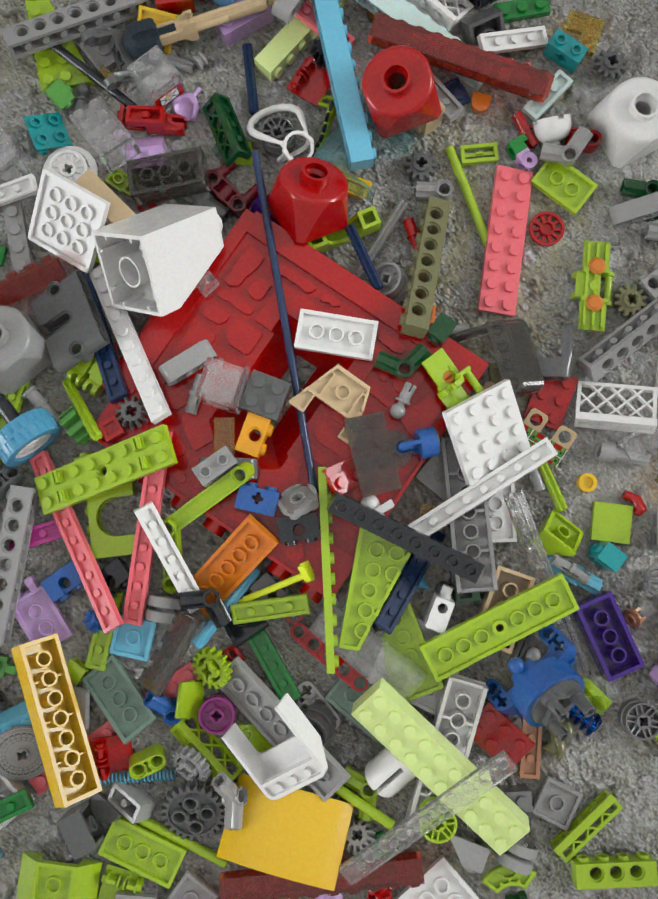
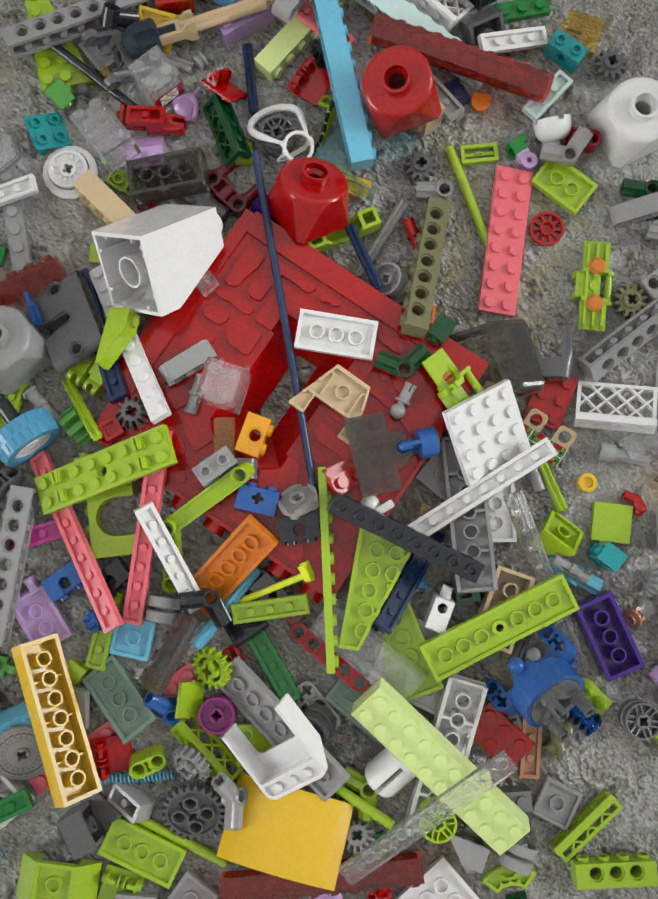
white plate [27,168,111,274] -> none
dark grey brick [239,369,292,424] -> none
red pin [511,111,540,150] -> none
none -> blue axle [23,291,43,326]
none -> lime slope [95,307,140,370]
none -> black piece [100,2,140,30]
none -> red hinge [200,67,247,103]

